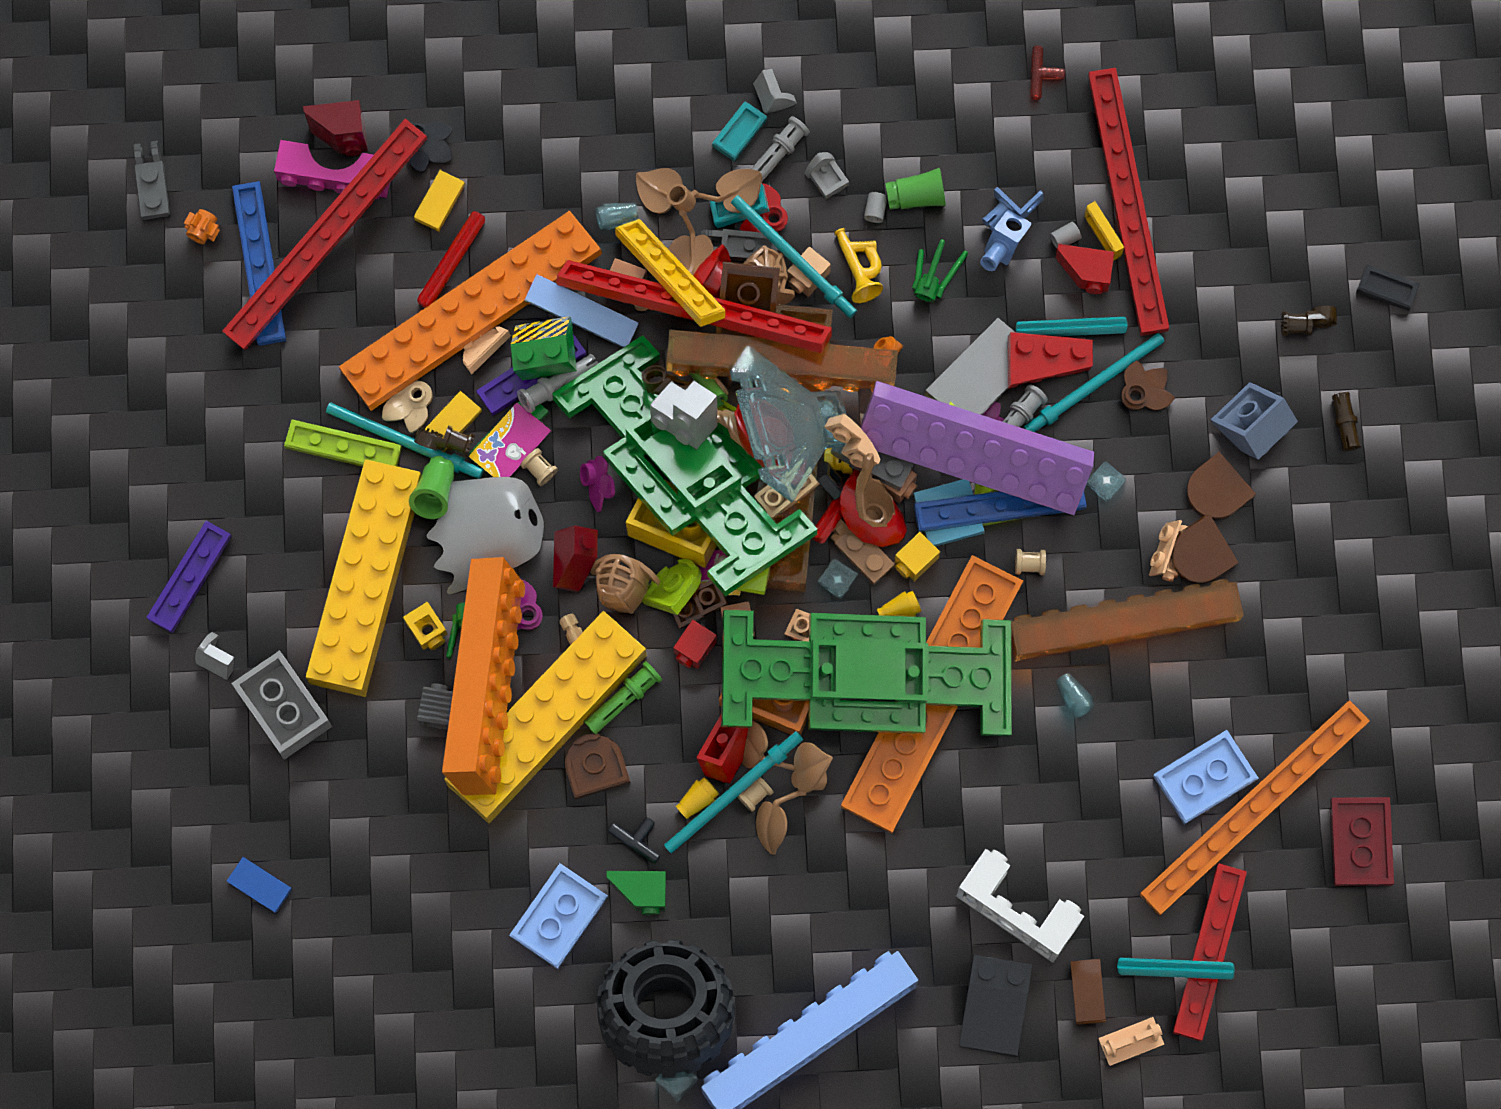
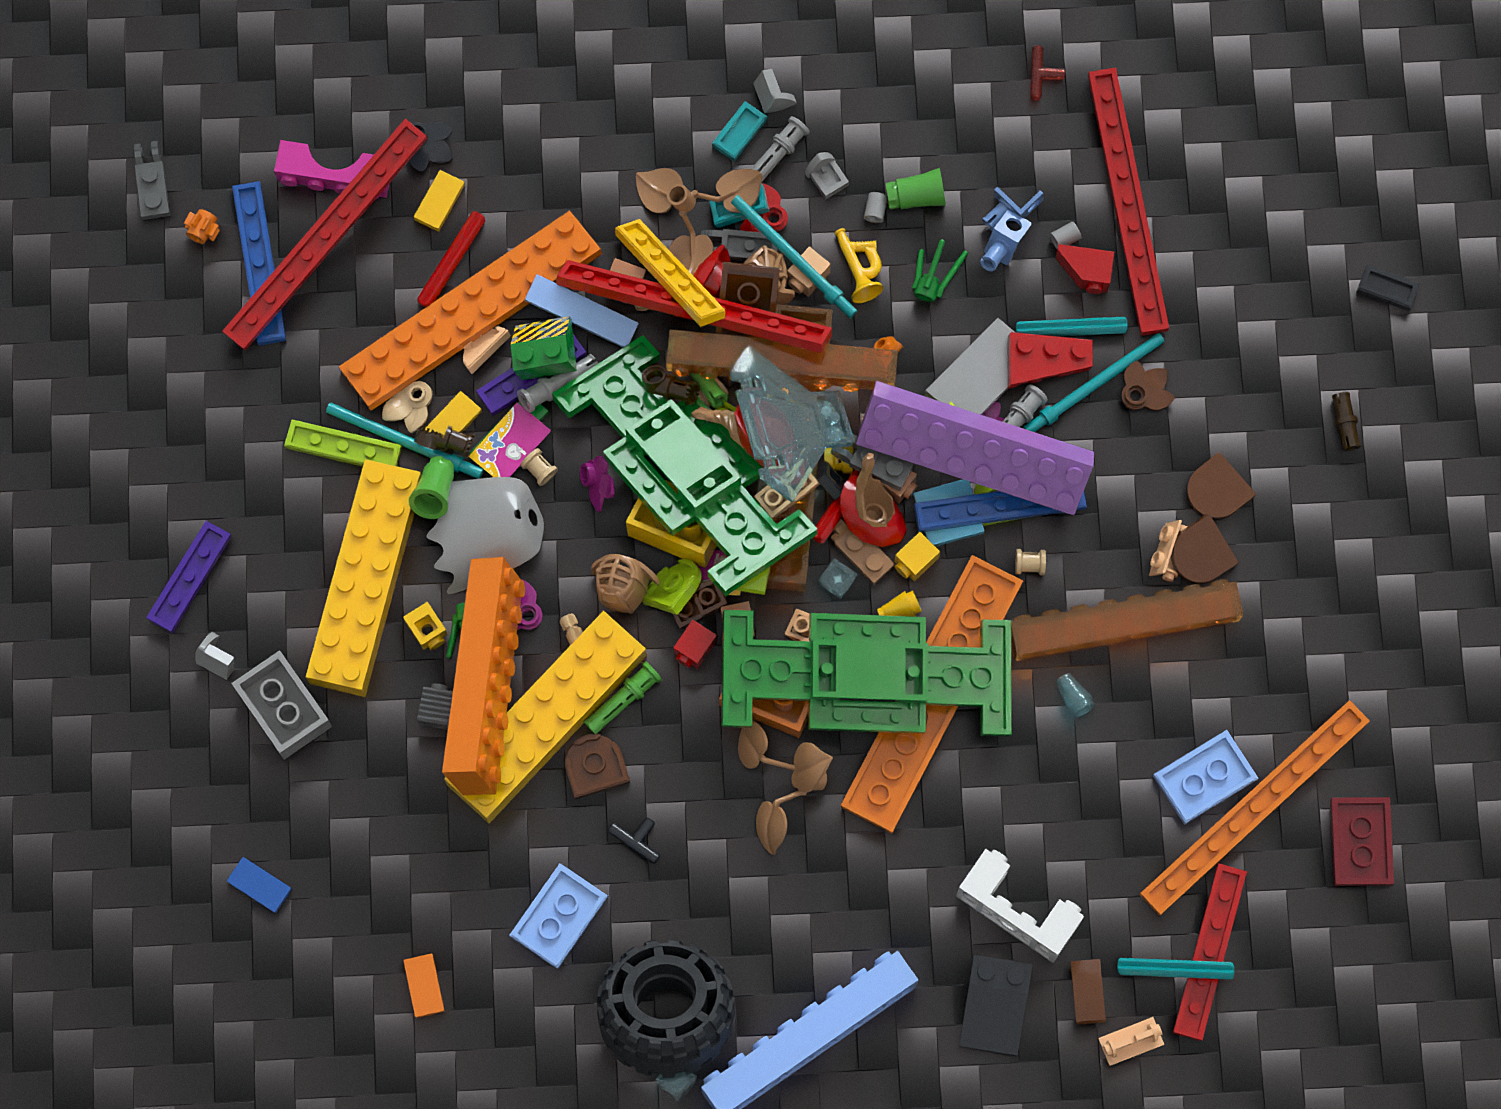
dark red slope [303,100,368,156] -> none
dark red slope [553,525,598,592] -> none
clear light blue cone [595,202,639,231] -> none
green slope [607,871,666,916] -> none
light grey brick [650,381,717,450] -> none
teal bar [664,731,804,853] -> none
yellow cone [676,777,719,819] -> none
red slope [697,713,748,784] -> none
tan bush [737,777,774,812] -> none
light nougat slope [824,414,881,468] -> none
yellow tile [1084,201,1124,261] -> none
clear light blue tile [1087,461,1127,502] -> none
sand blue slope [1210,382,1298,460] -> none
dark brown connector [1281,306,1337,336] -> none
none -> orange tile [403,953,445,1018]

